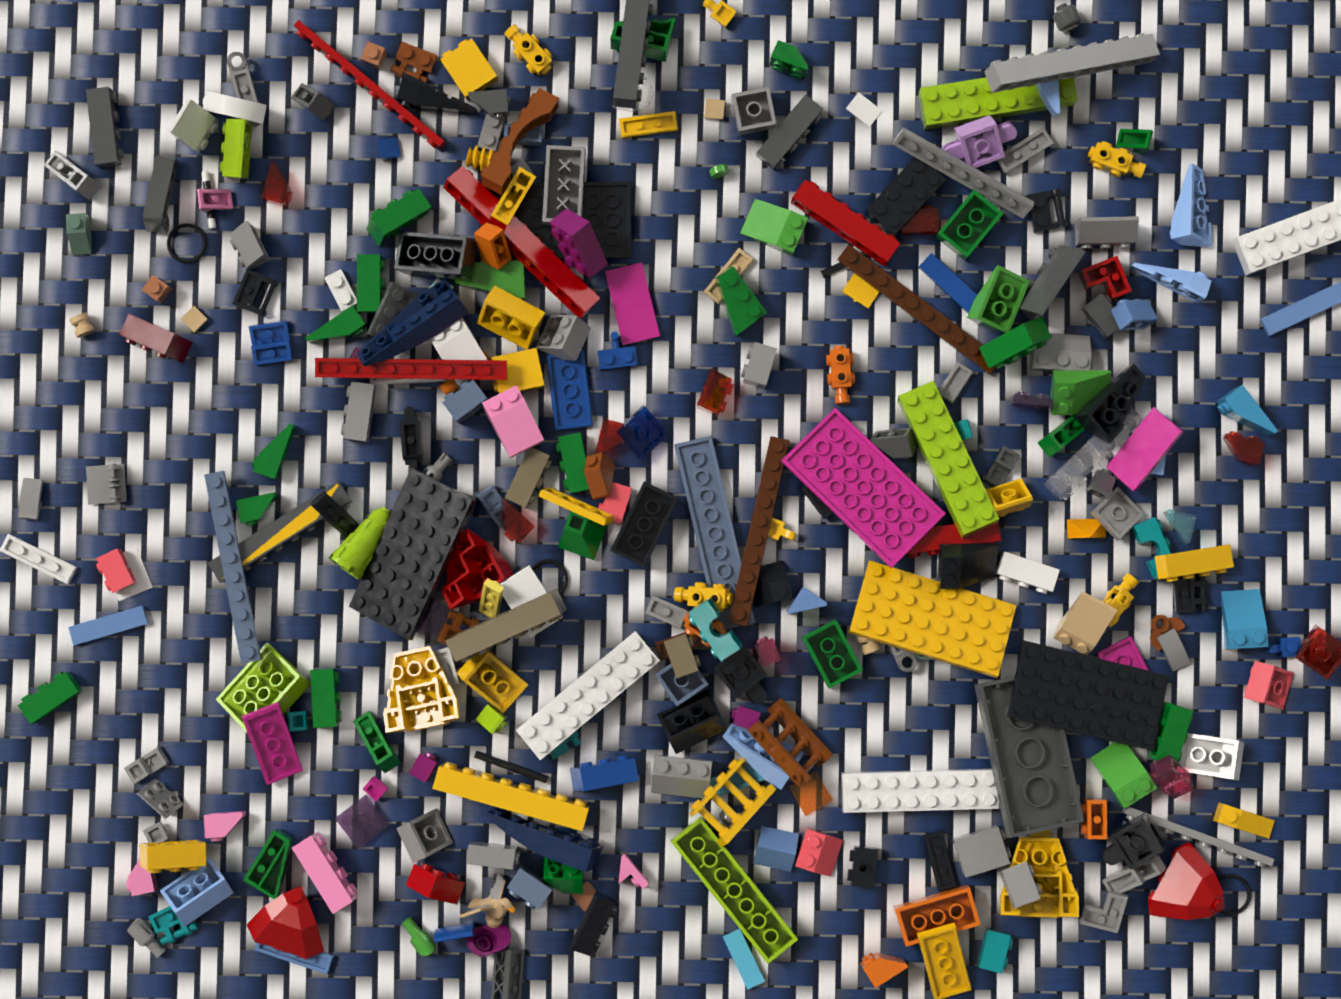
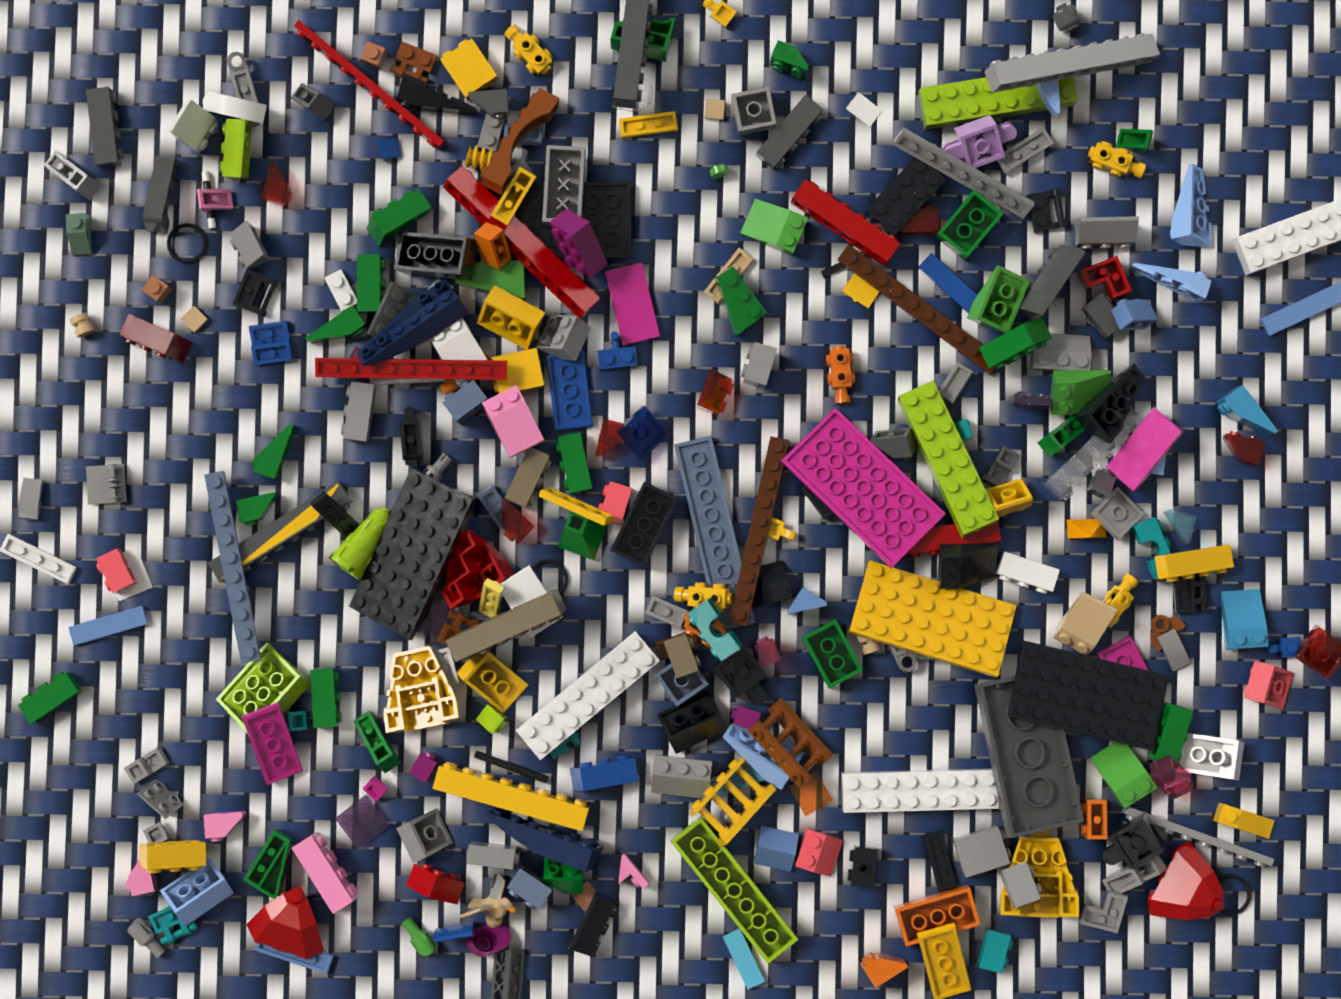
dark orange slope [584,452,615,500] -> none

